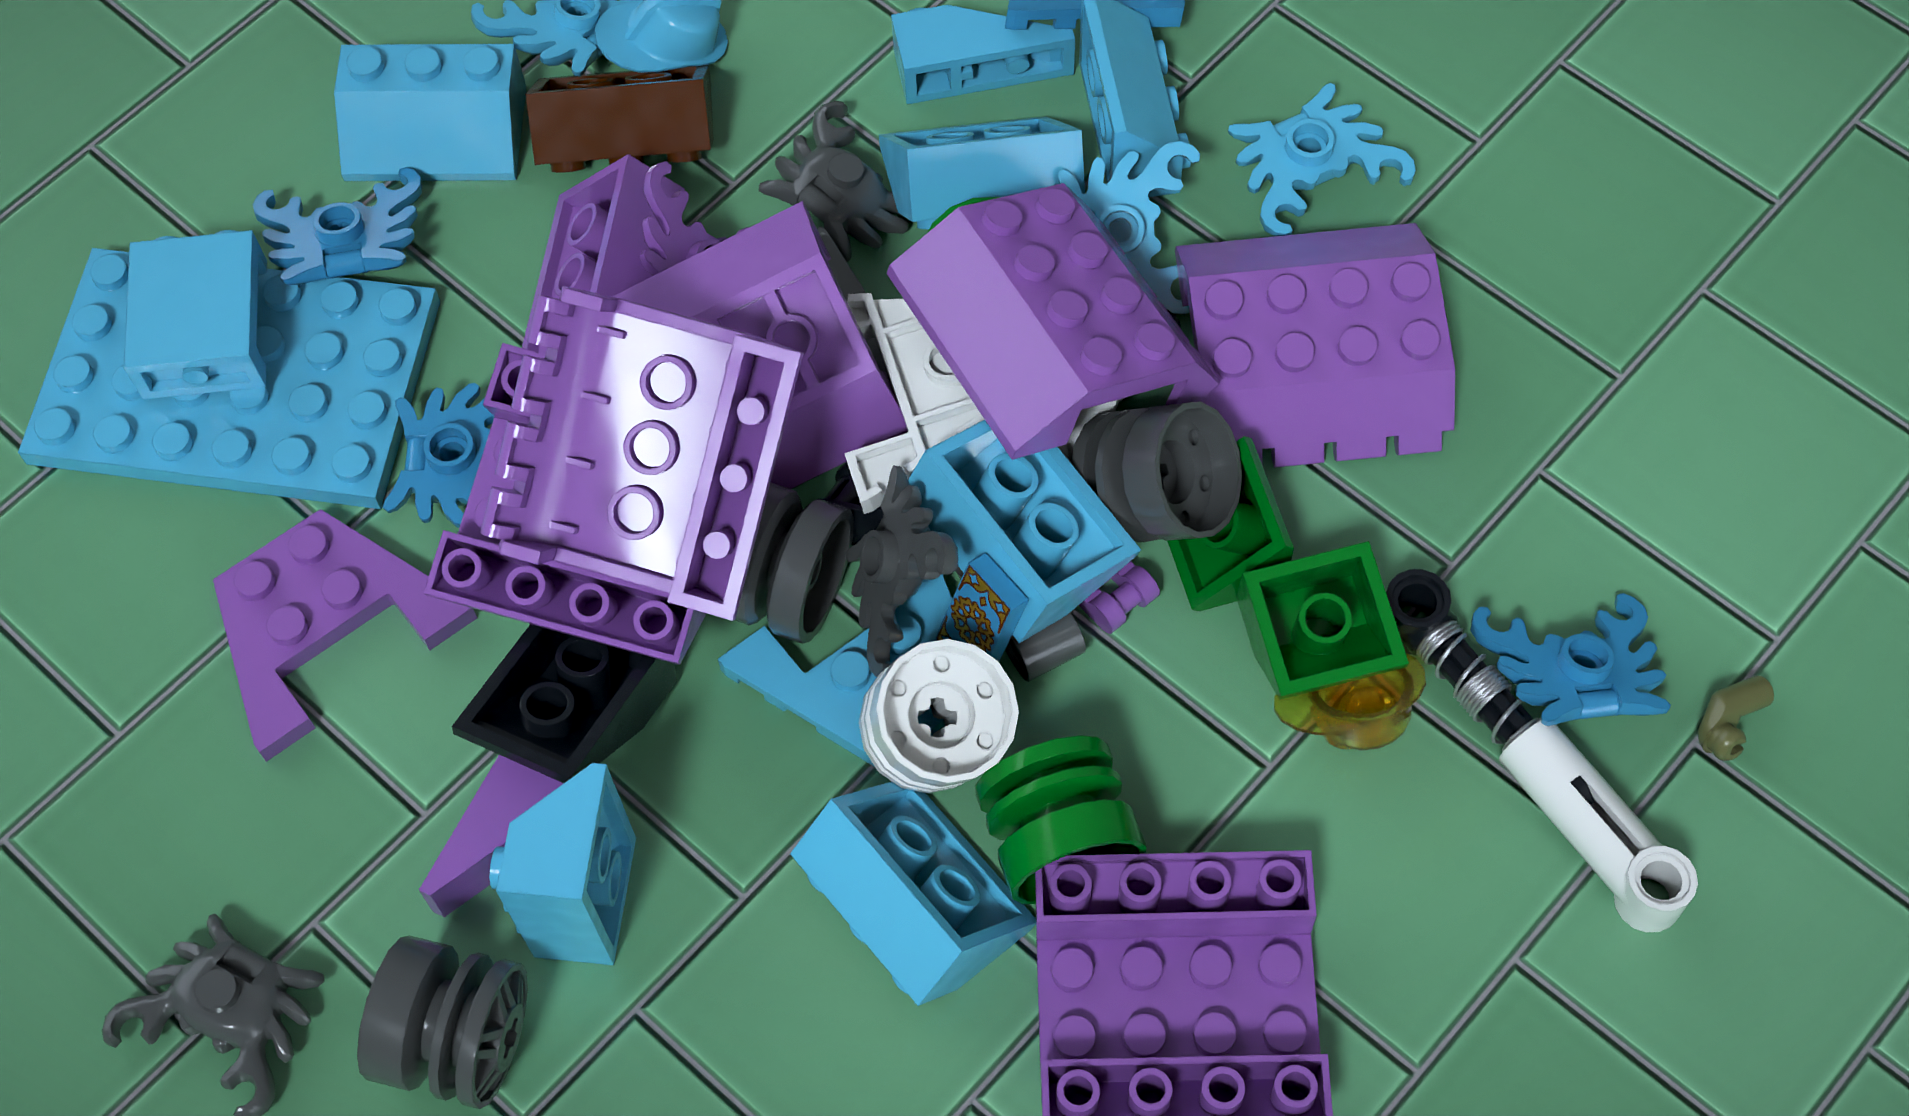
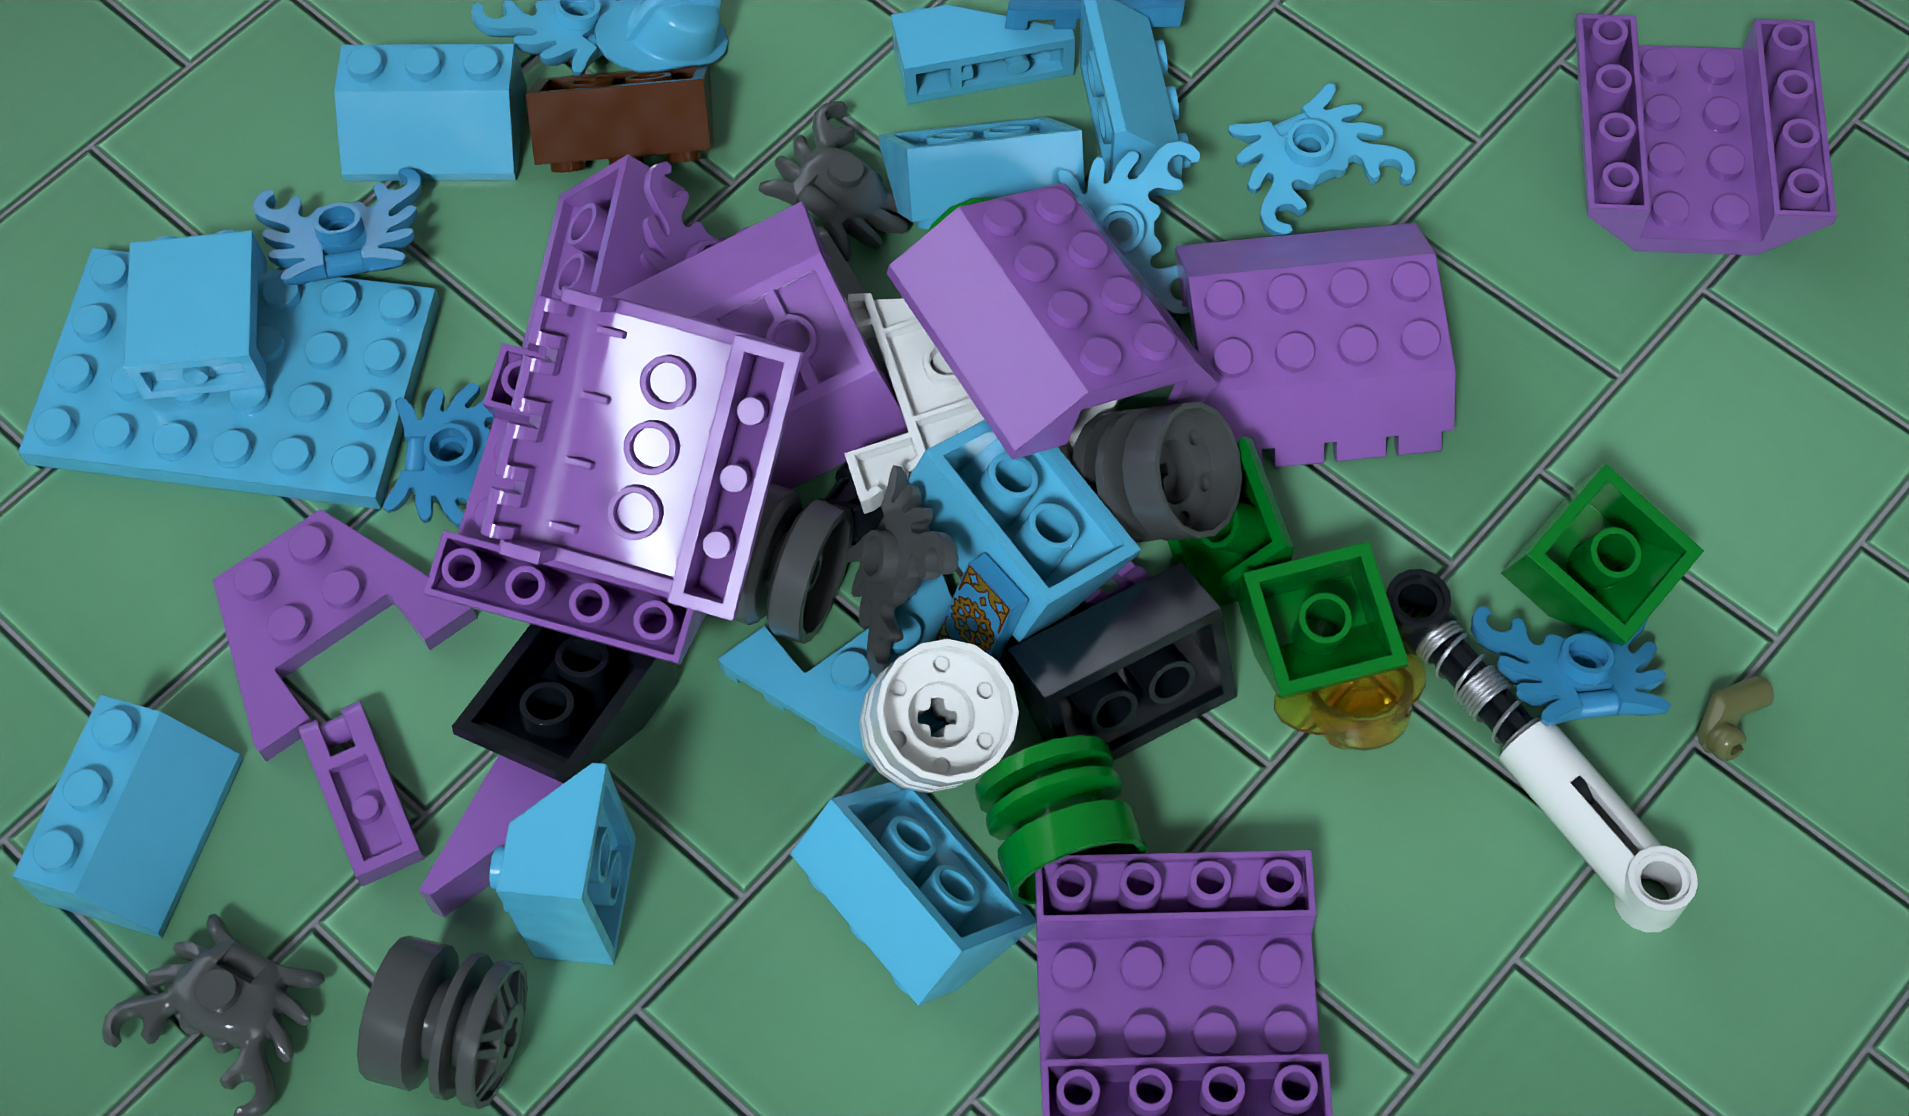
none -> medium azure slope [12,695,244,938]
none -> medium lavender plate [298,701,425,887]
none -> black slope [1008,562,1237,761]
none -> green slope [1501,464,1704,646]
none -> medium lavender slope [1575,14,1837,255]

